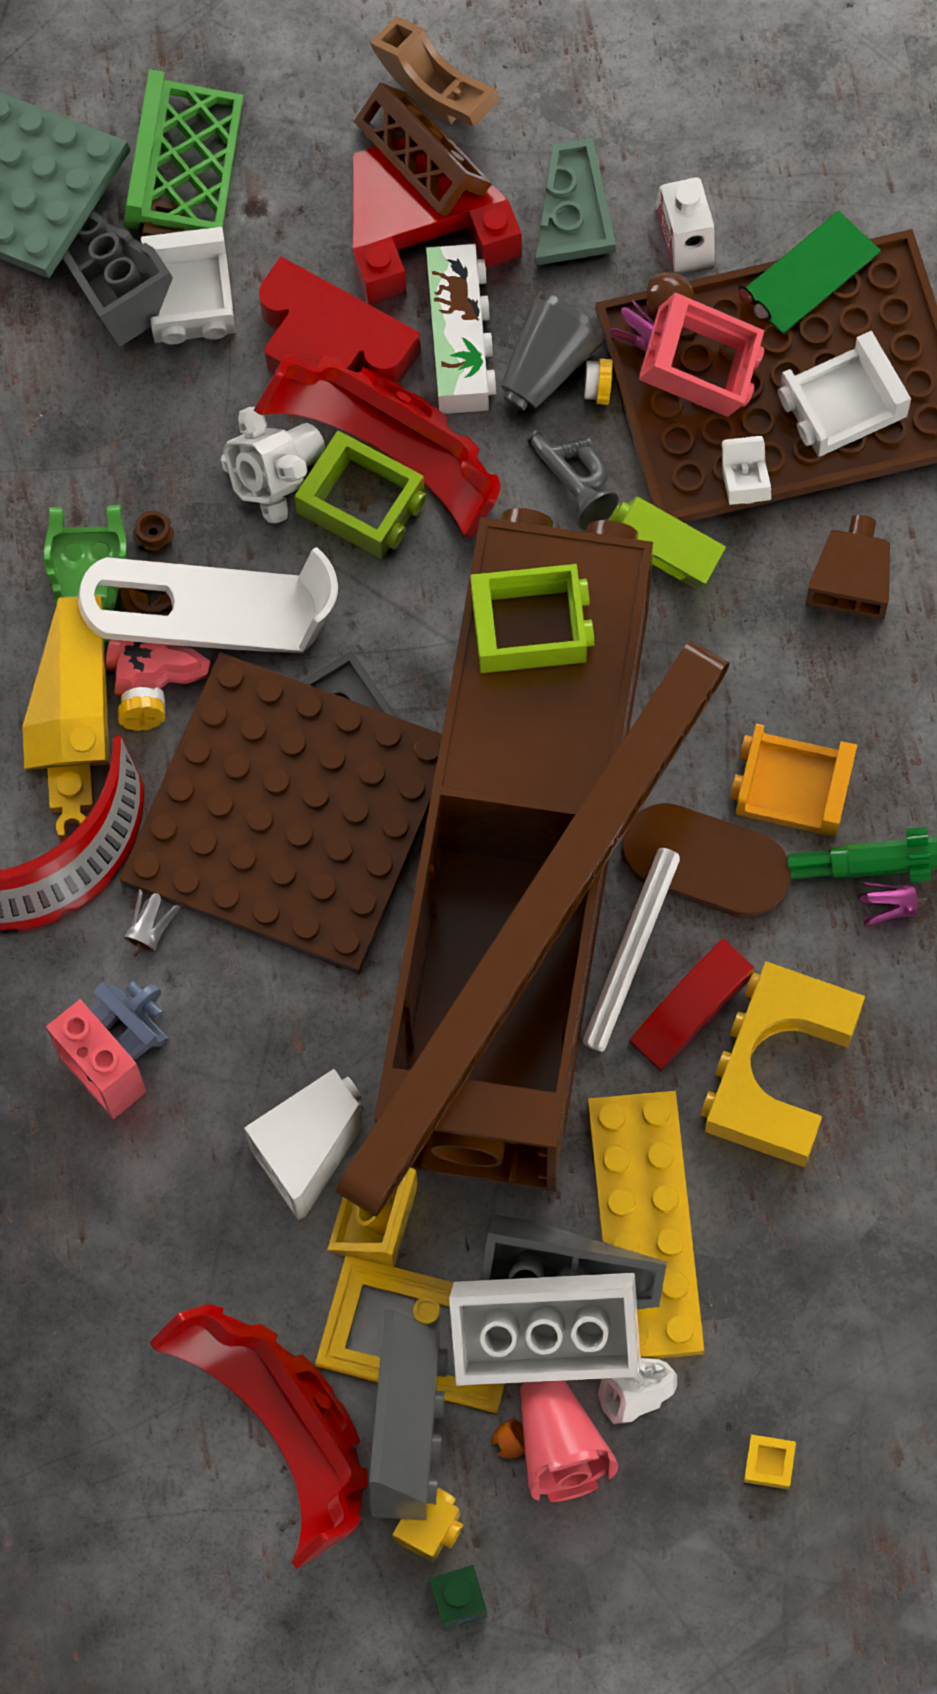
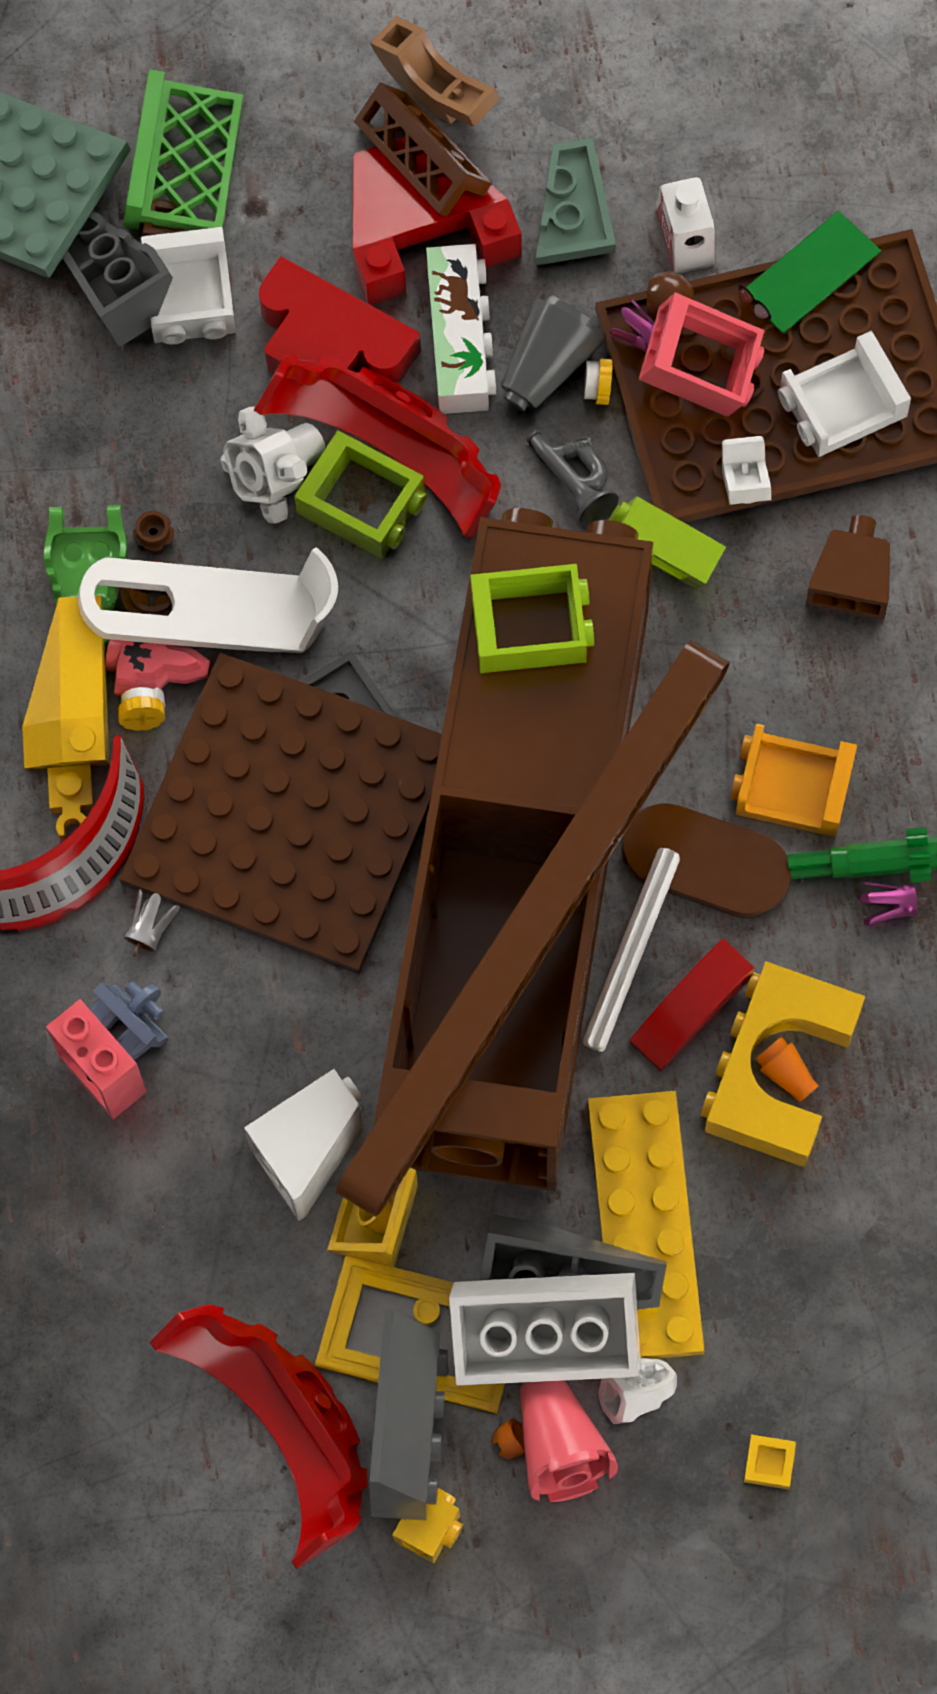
dark green brick [429,1565,487,1631] -> none
none -> orange cone [755,1036,819,1103]

